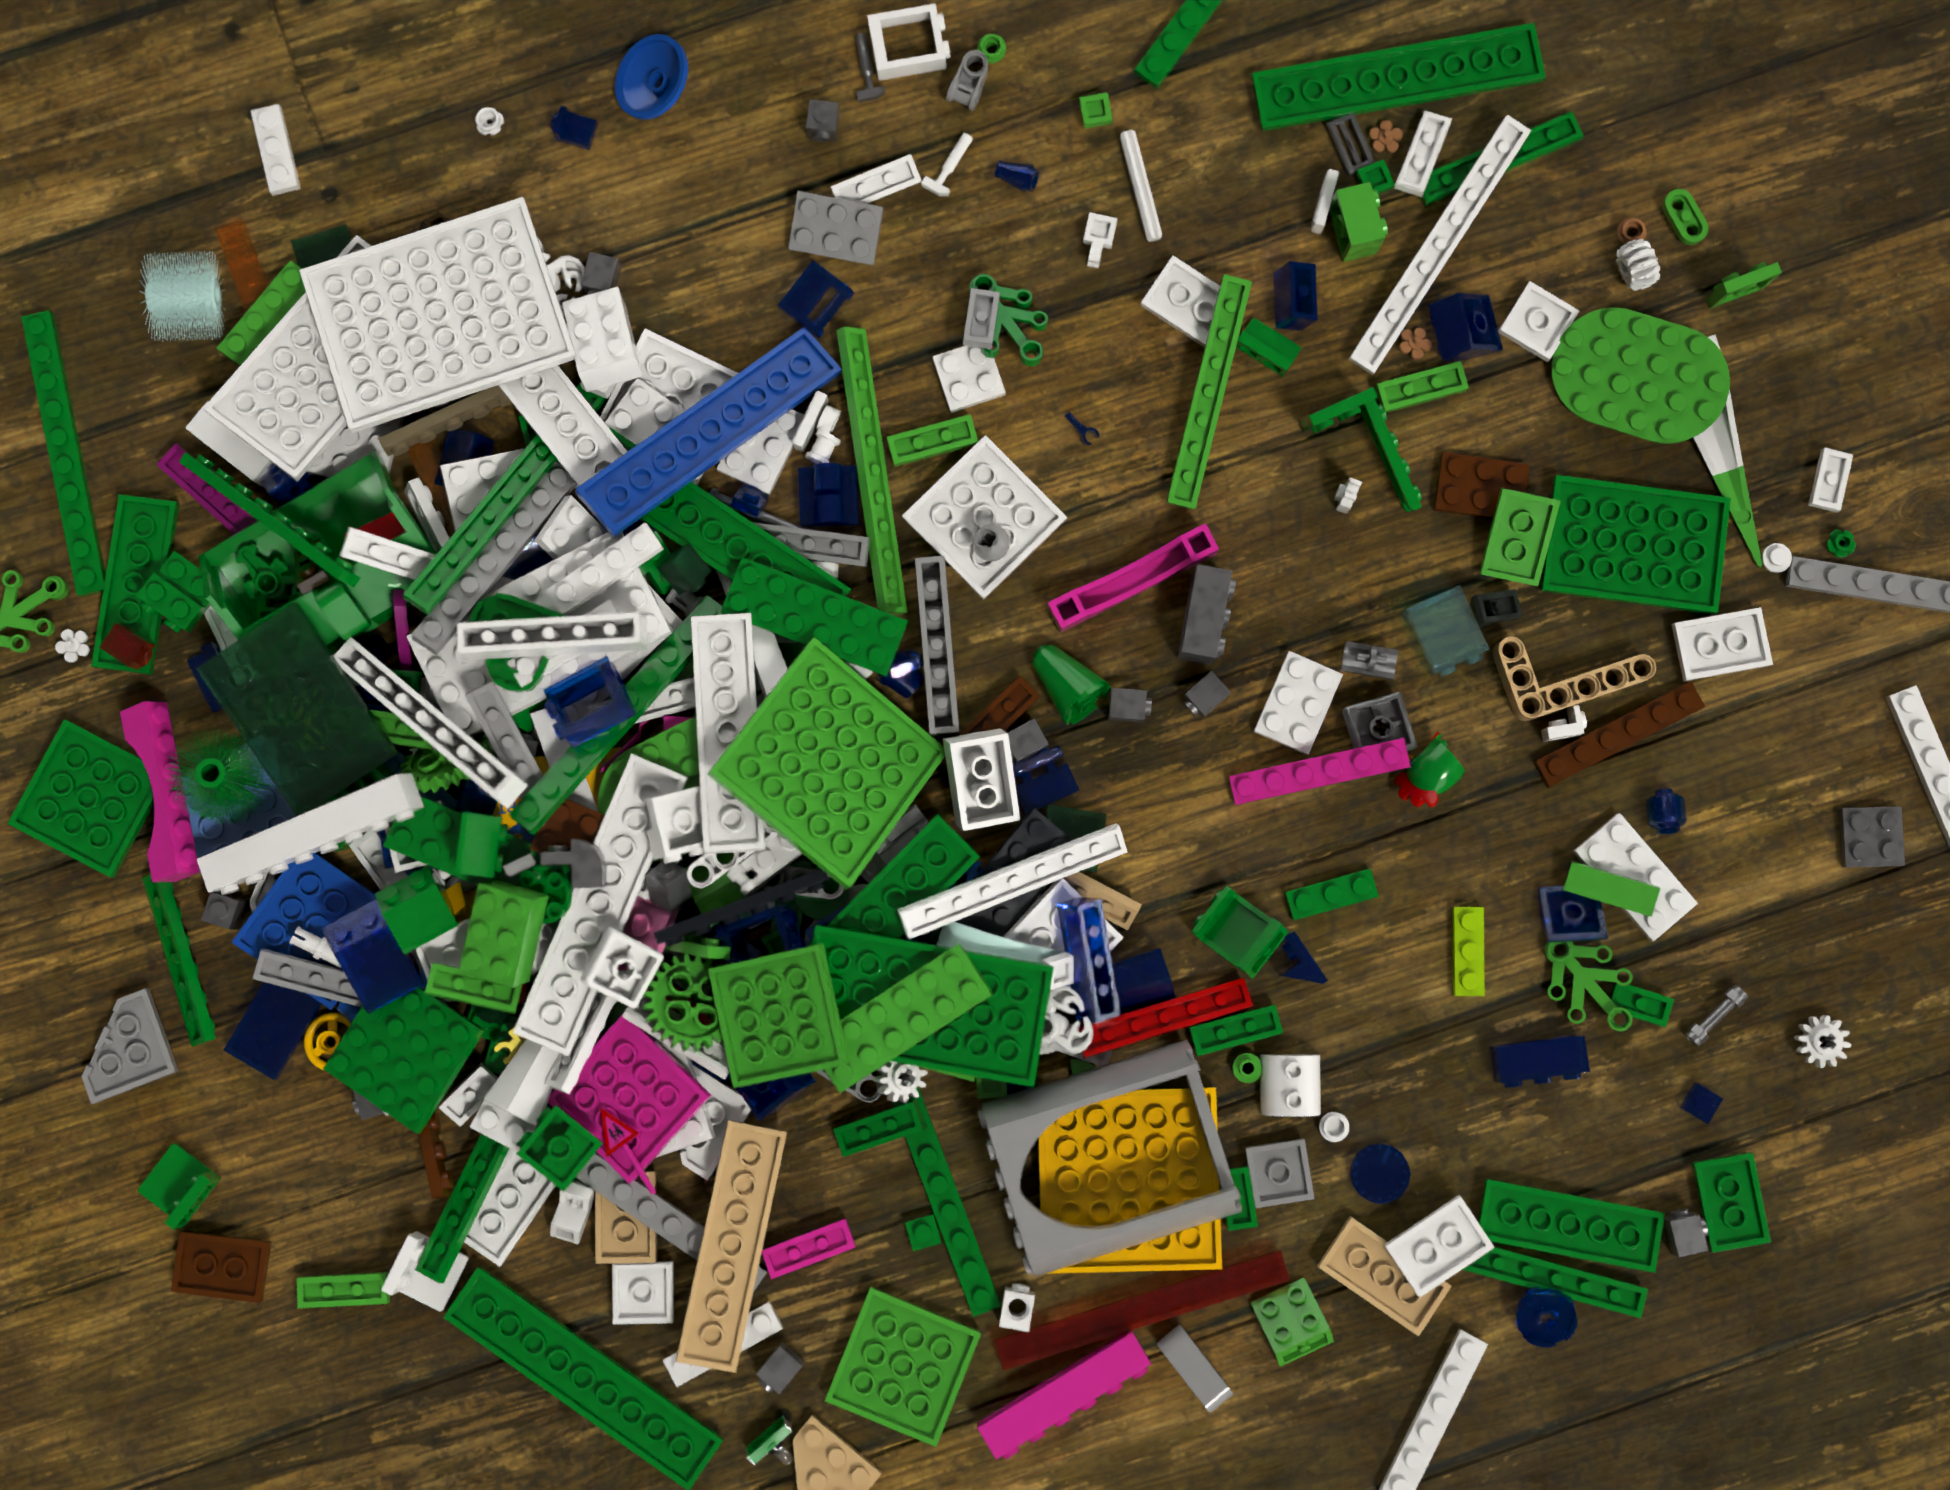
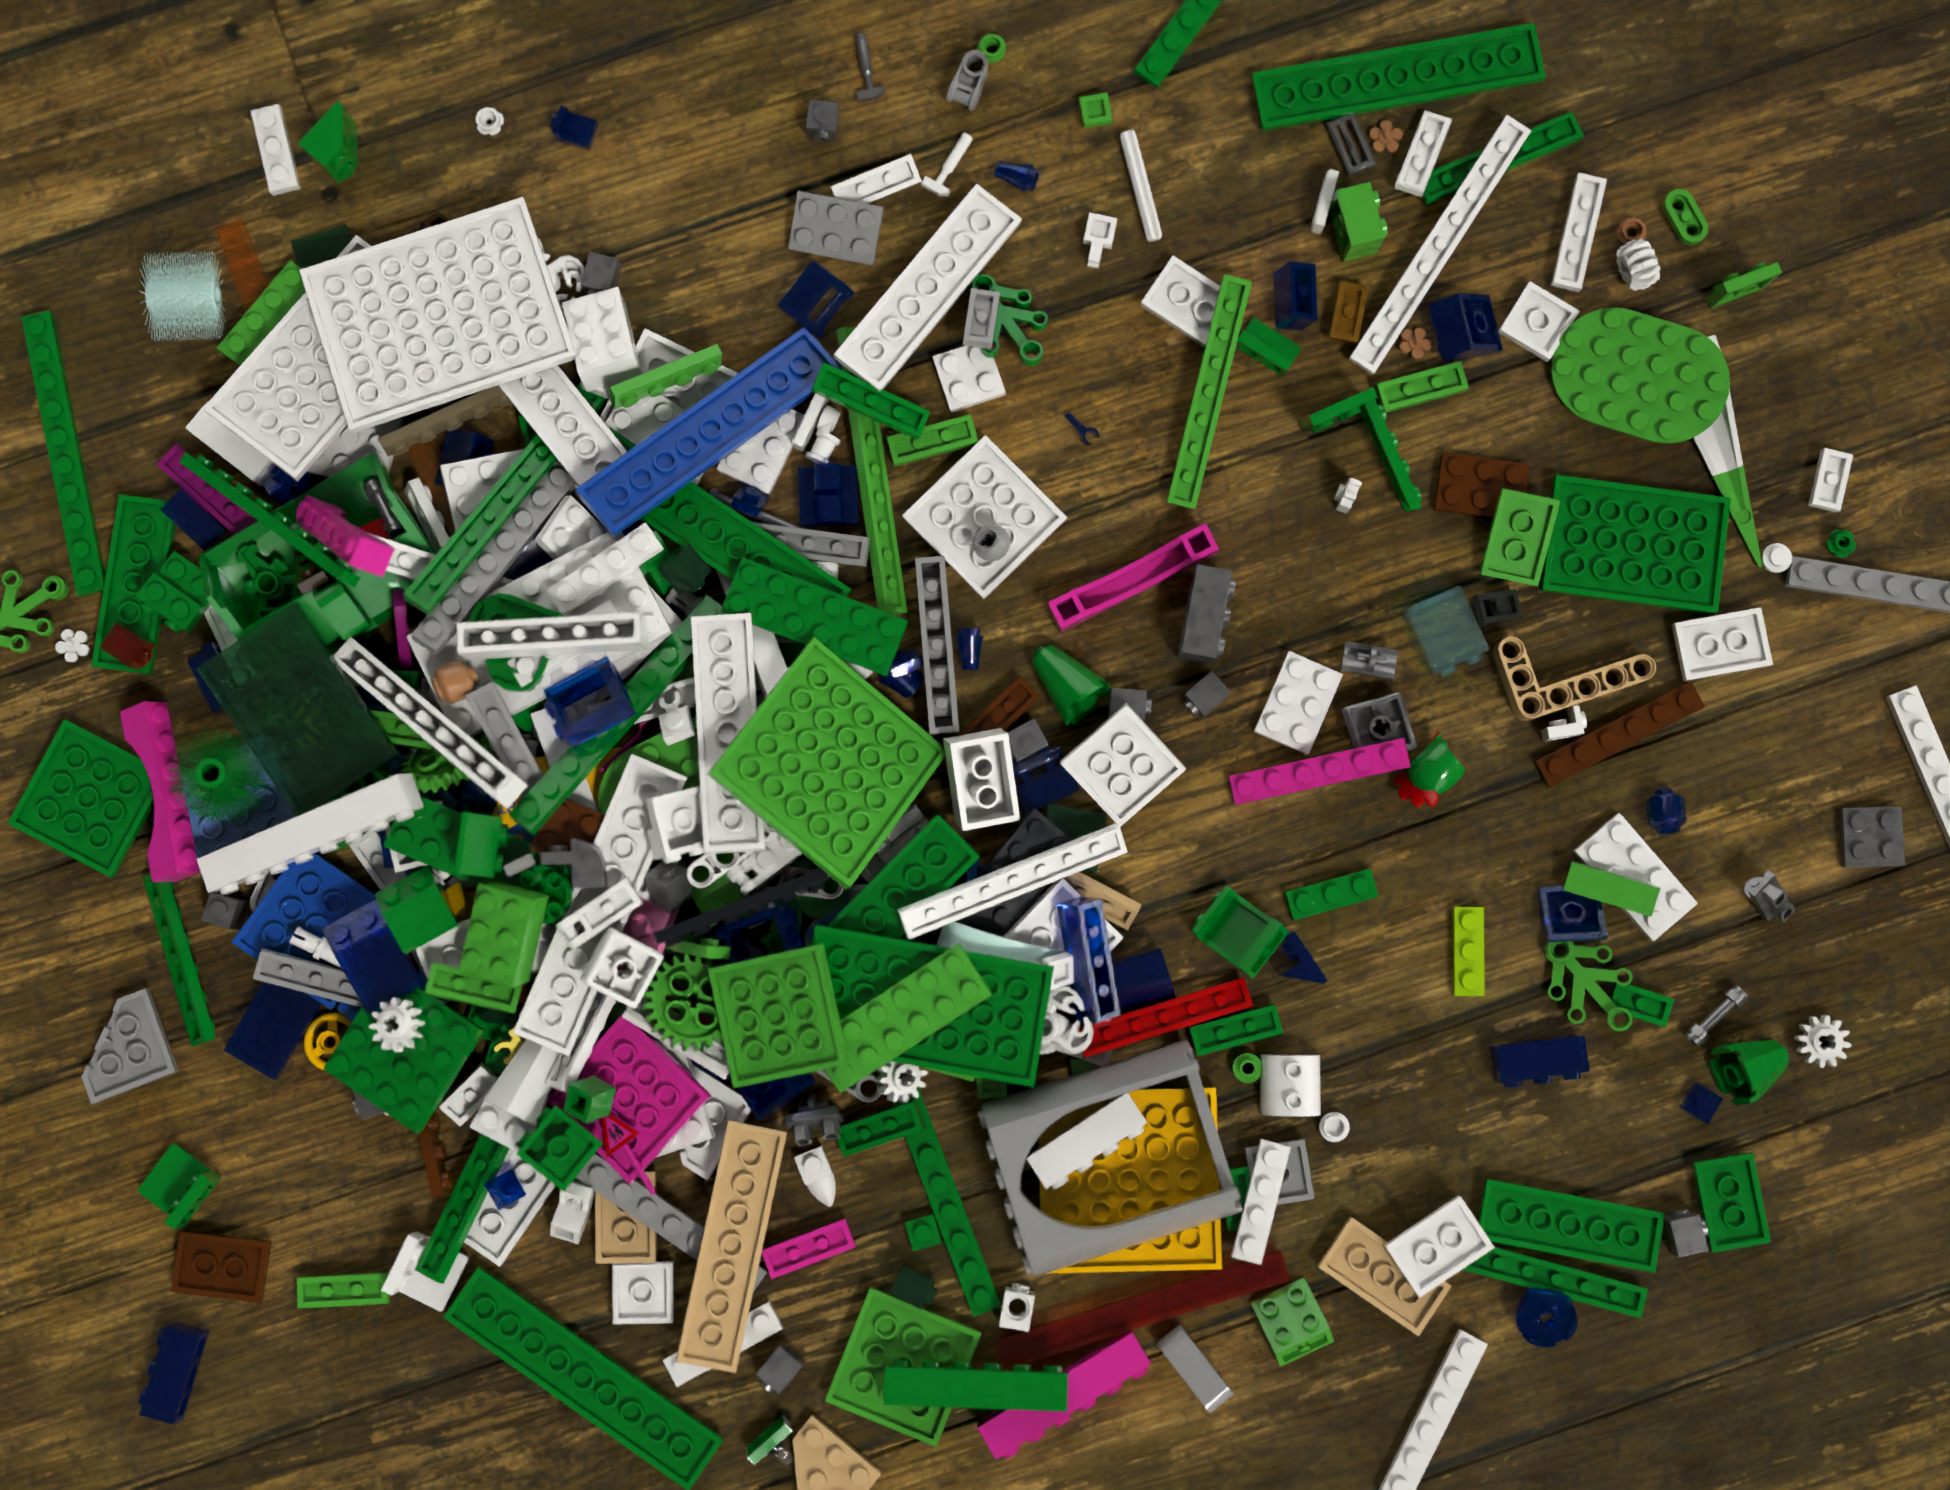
blue dish [615,34,688,120] -> none
white window [867,3,950,81] -> none
clear blue tile [1350,1143,1411,1204] -> none
green plate [1355,159,1395,194] -> none
none -> clear blue brick [139,1321,209,1425]
none -> clear blue plate [160,487,226,551]
none -> dark pink arch [295,495,395,577]
none -> green slope [298,101,358,184]
none -> flat silver bar [365,479,405,539]
none -> white gear [369,997,425,1052]
none -> medium nougat head [431,660,479,704]
none -> clear blue plate [484,1169,526,1211]
none -> white plate [555,878,643,951]
none -> green brick [563,1075,616,1124]
none -> bright green plate [610,344,722,409]
none -> white plate [658,691,695,745]
none -> flat silver hips [785,1094,845,1146]
none -> white plate [794,1145,836,1207]
none -> green plate [811,362,931,440]
none -> white plate [833,184,1022,392]
none -> green brick [884,1360,1069,1412]
none -> clear green brick [889,1262,938,1310]
none -> clear blue cone [955,628,984,670]
none -> white brick [1026,1093,1147,1190]
none -> white plate [1060,703,1186,827]
none -> white plate [1231,1139,1291,1265]
none -> pearl gold plate [1328,281,1369,345]
none -> white plate [1551,172,1607,292]
none -> green cone [1709,1040,1789,1105]
none -> flat silver hips [1744,871,1795,923]

